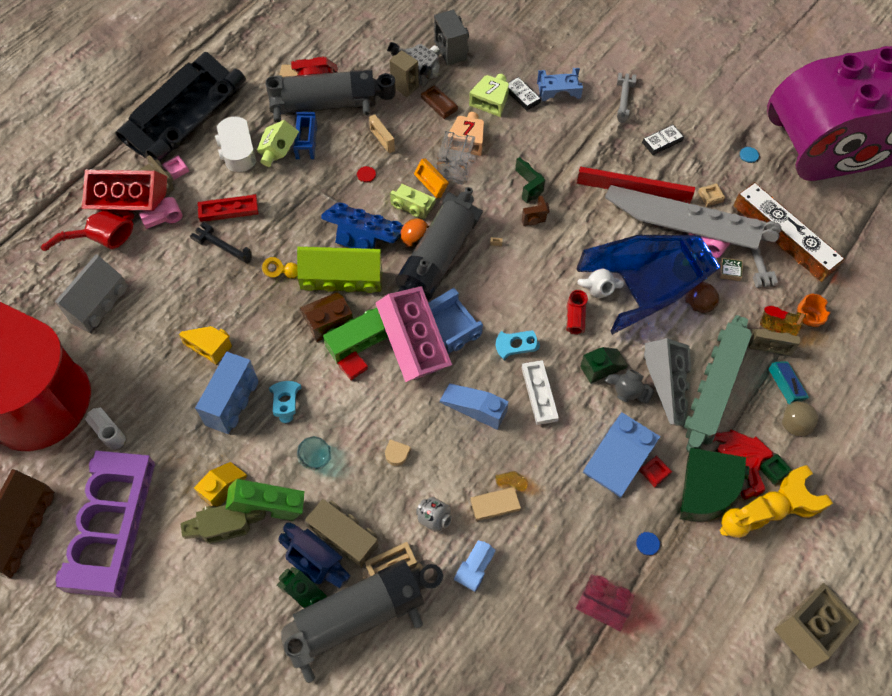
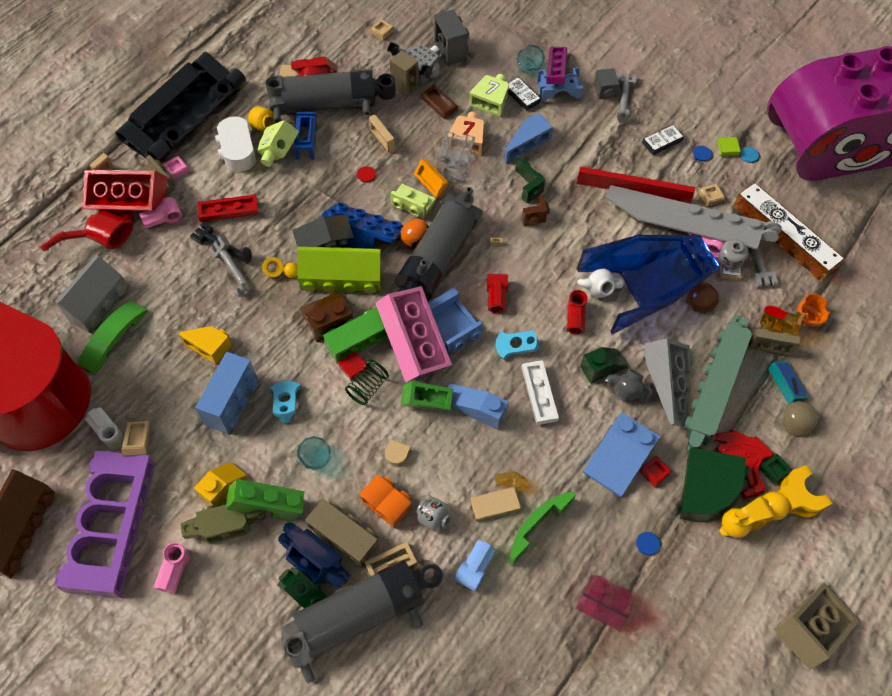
none -> bright green slope [77,301,148,375]
none -> tan tile [90,153,114,170]
none -> tan tile [122,421,151,456]
none -> bright pink piece [153,542,190,594]
none -> light grey hinge [209,234,253,297]
none -> yellow head [248,106,276,133]
none -> dark grey brick [292,215,354,248]
none -> dark green piece [345,359,389,405]
none -> orange brick [359,474,412,528]
none -> tan tile [370,19,394,41]
none -> bright green arch [401,381,453,411]
none -> red piece [487,274,508,314]
none -> medium blue slope [504,113,553,164]
none -> bright green slope [509,491,576,566]
none -> clear light blue hair [516,44,545,74]
none -> magenta tile [546,47,567,85]
none -> dark grey brick [594,68,619,99]
none -> blue piece [693,146,712,161]
none -> lime tile [717,137,741,157]
none -> light grey head [718,239,748,270]

